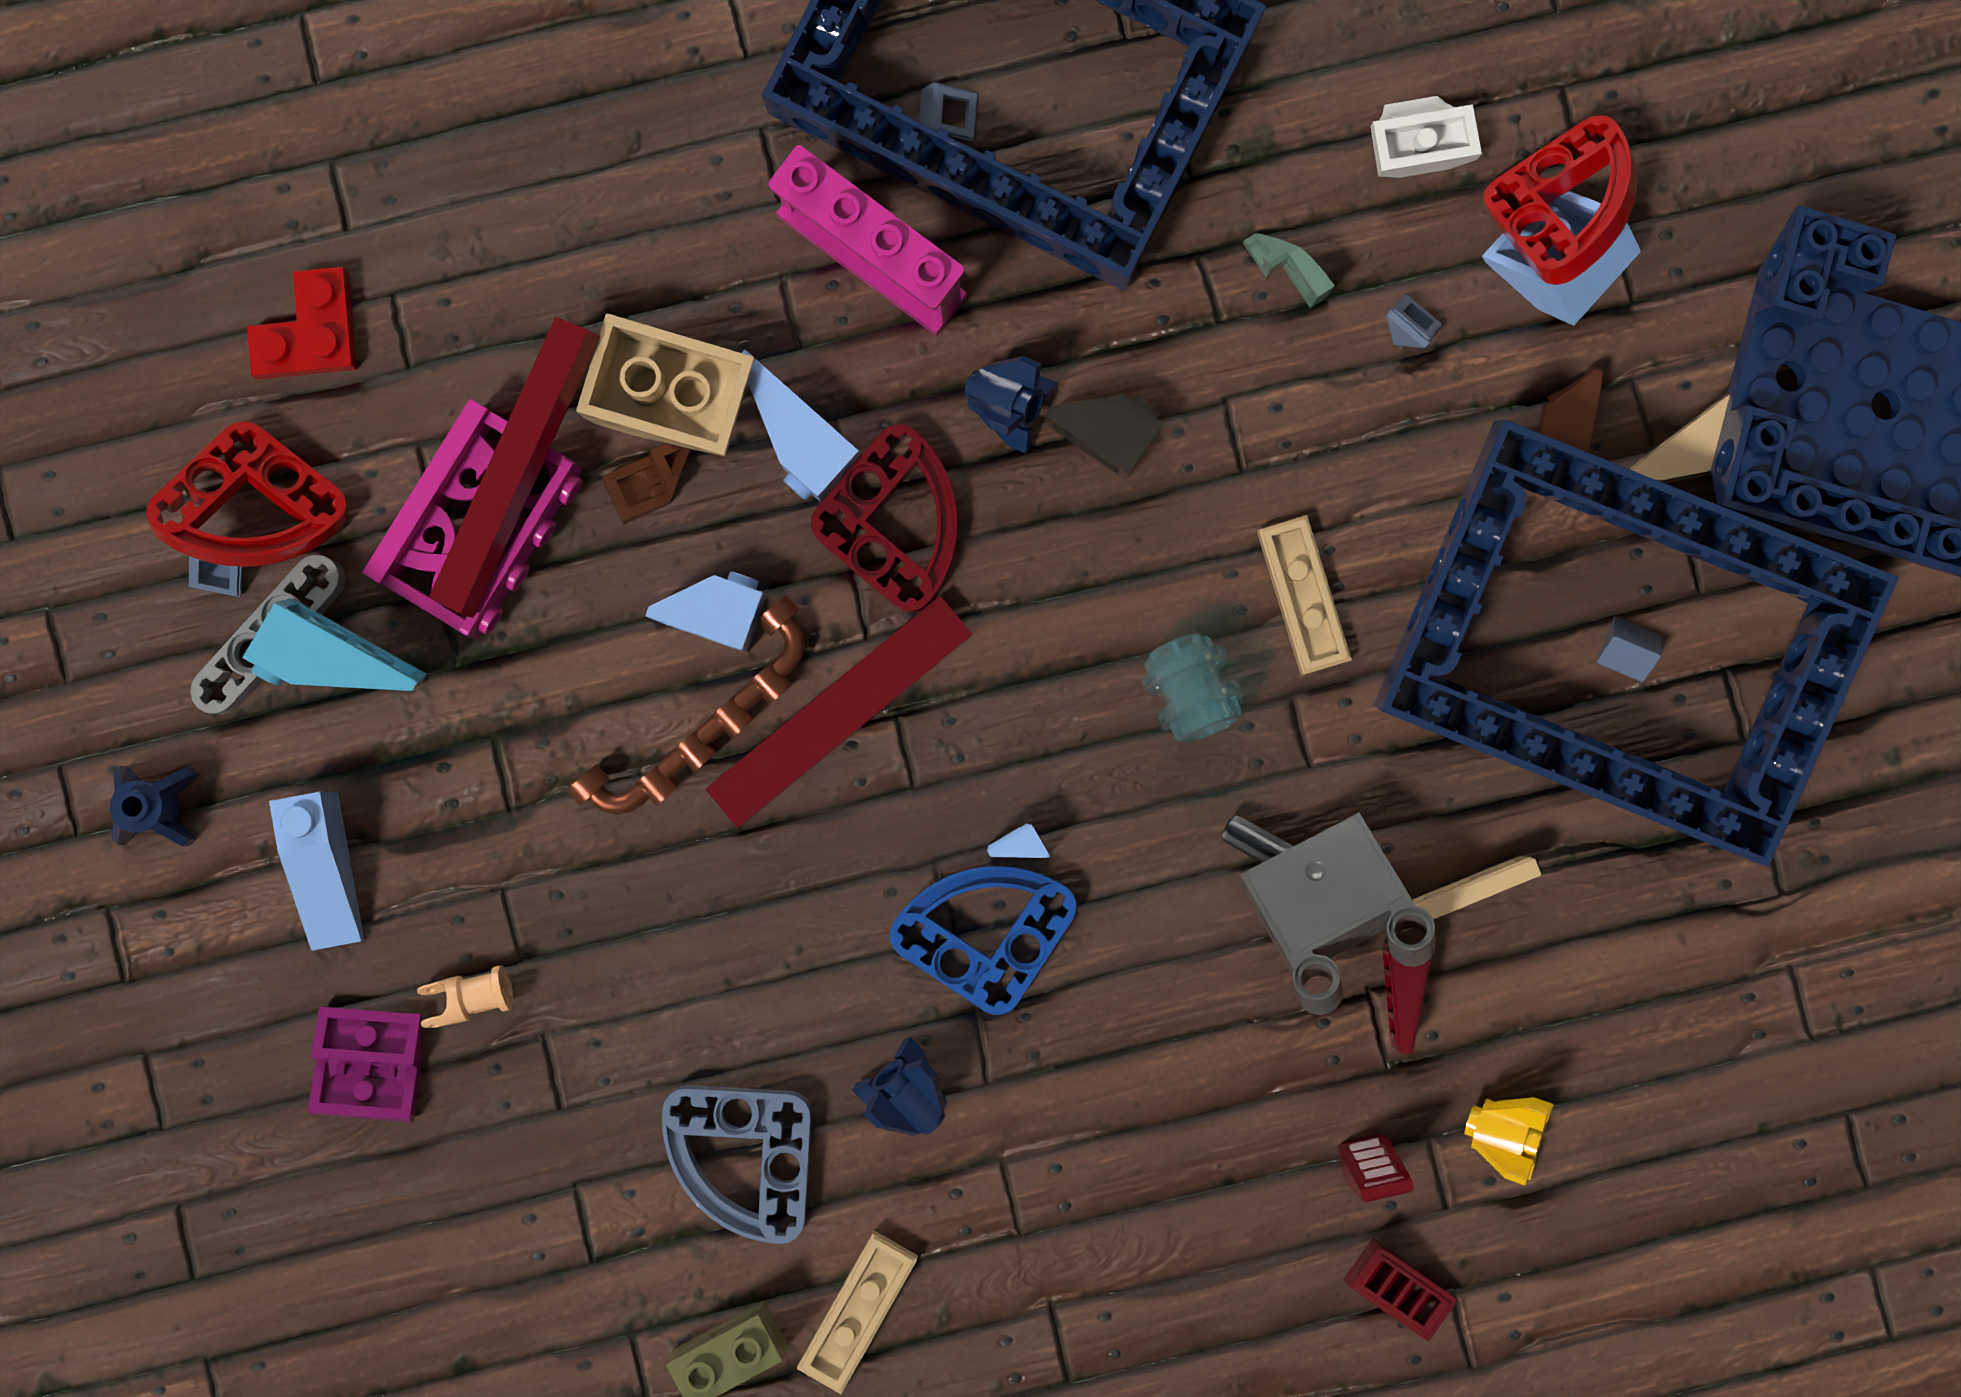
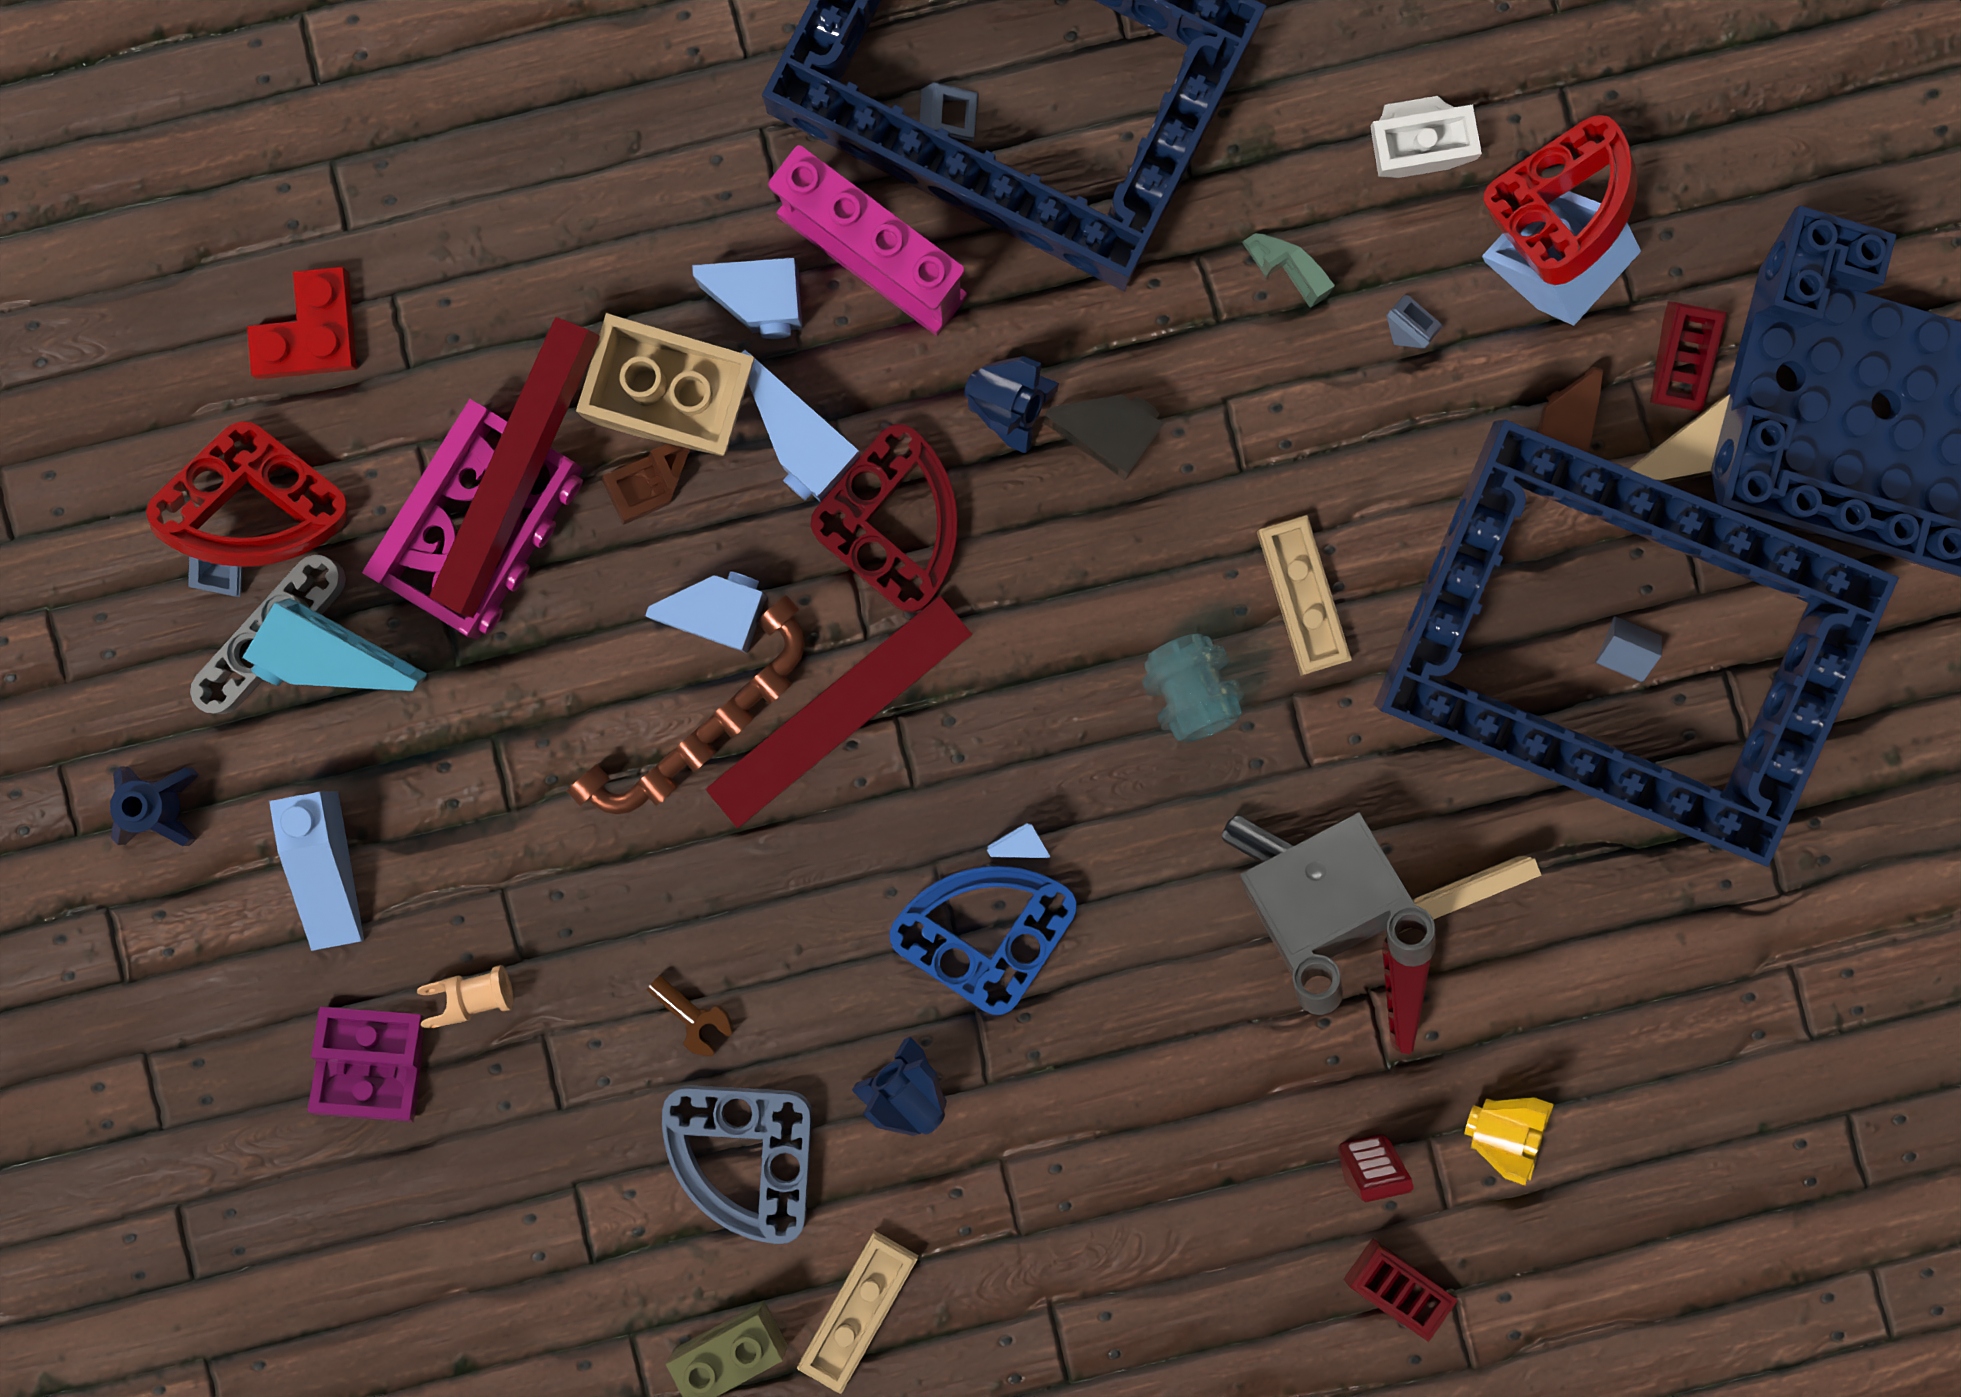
none -> reddish brown bar [647,975,734,1057]
none -> light blue slope [692,258,802,339]
none -> dark red slope [1650,301,1727,412]

